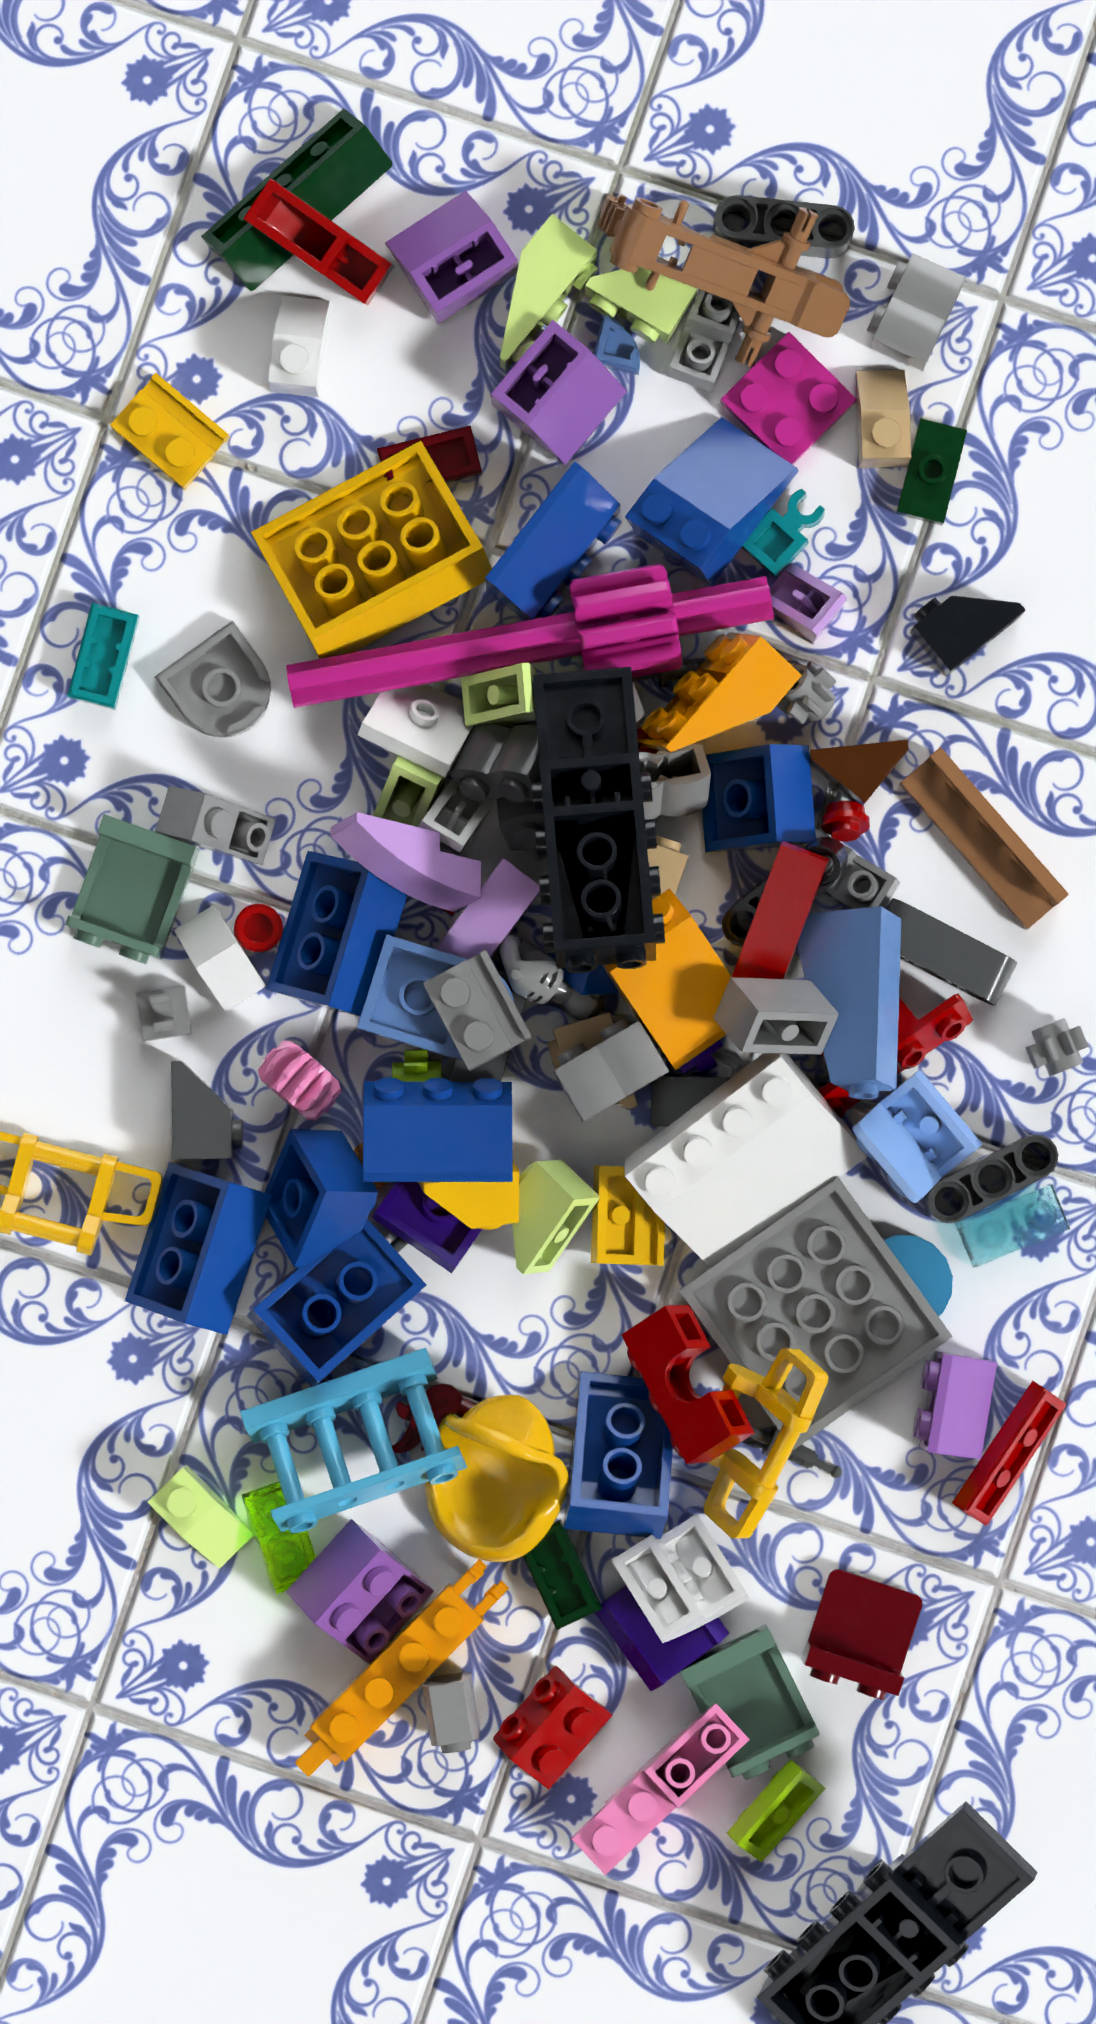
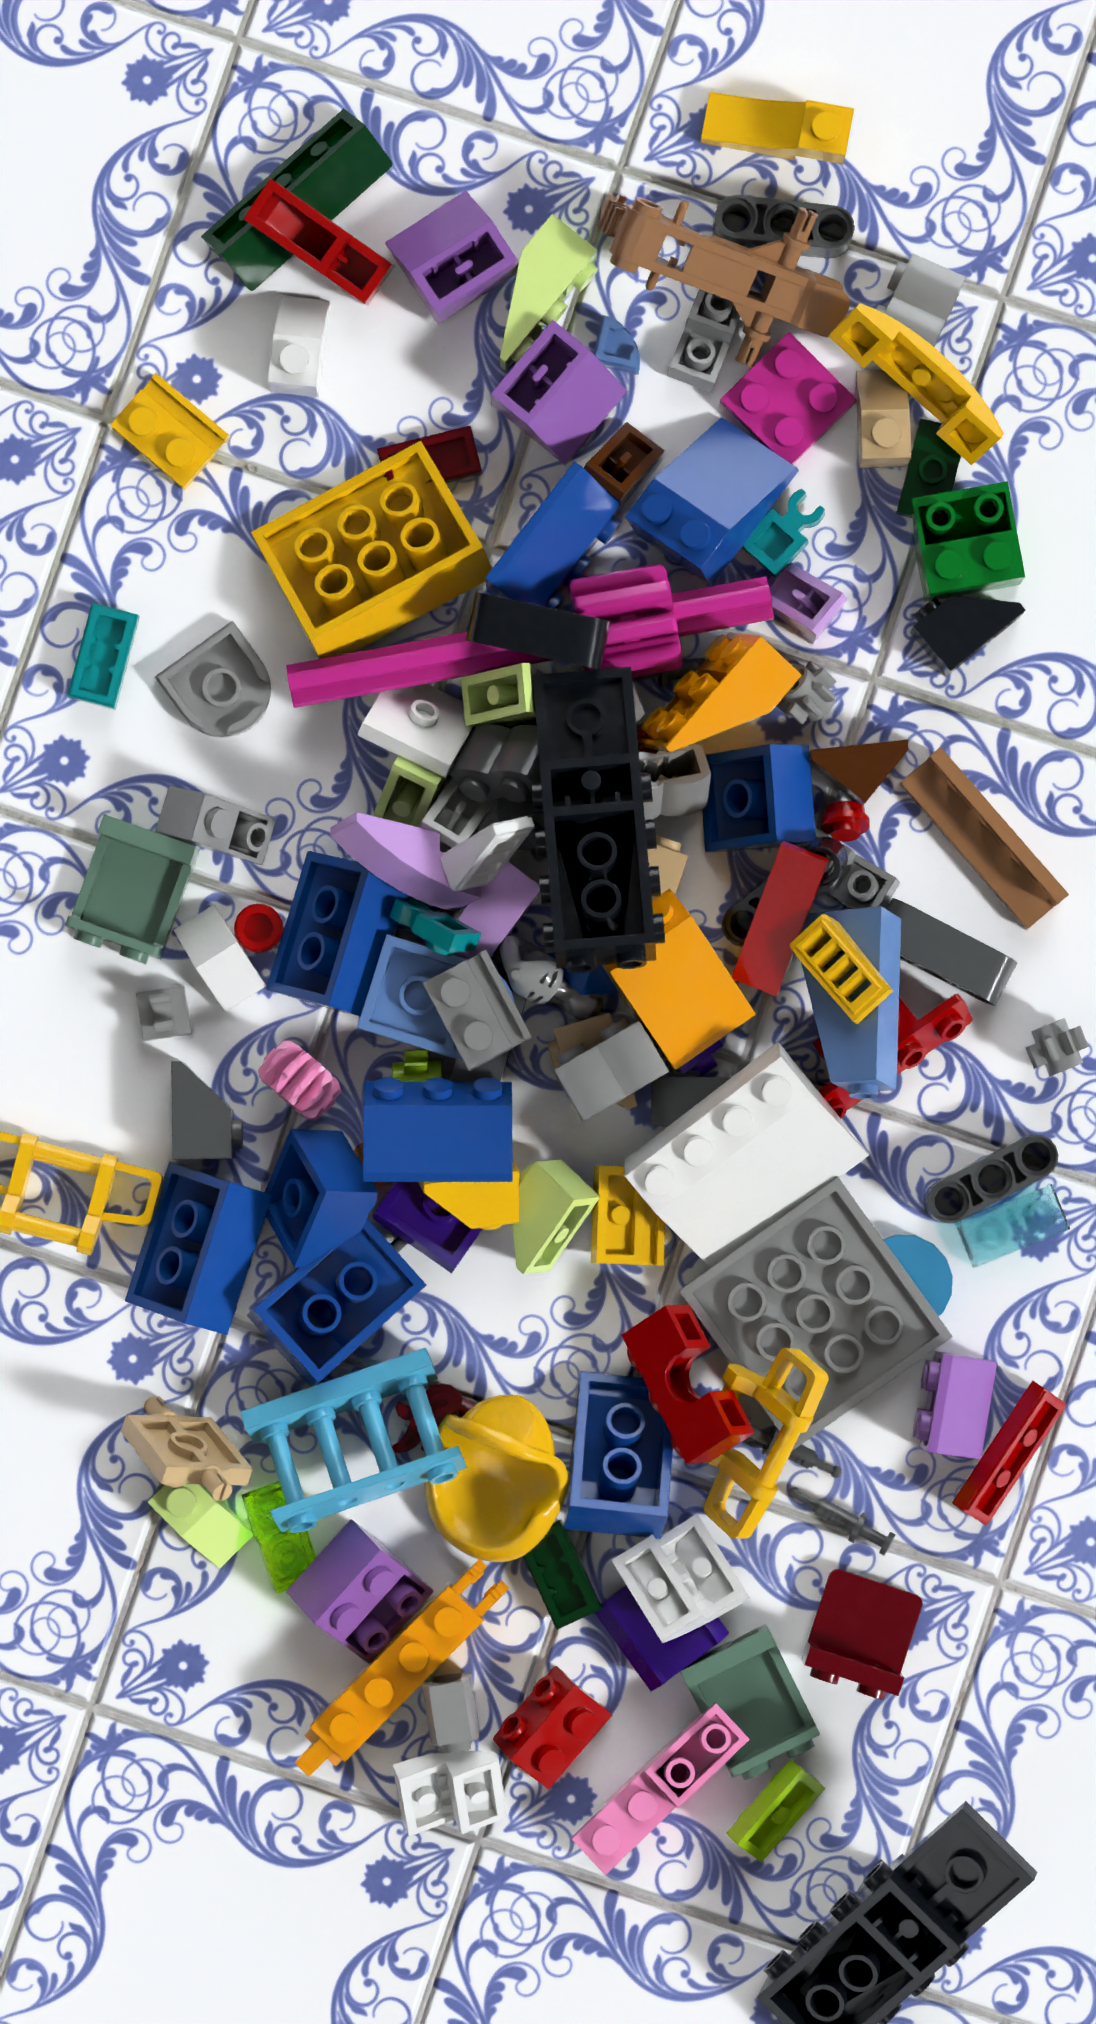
yellowish green slope [585,267,698,344] -> none
light grey brick [713,977,839,1055] -> none
light blue bracket [853,1069,982,1203] -> none
none -> tan plate [121,1396,253,1501]
none -> teal plate [389,898,481,956]
none -> white slope [392,1751,507,1837]
none -> white slope [440,816,535,892]
none -> black beam [466,592,611,670]
none -> reddish brown slope [584,422,665,510]
none -> yellow slope [700,92,854,165]
none -> dark grey piece [788,1487,896,1556]
none -> yellow slope [789,914,893,1024]
none -> yellow slope [828,303,1004,465]
none -> green slope [911,481,1025,602]

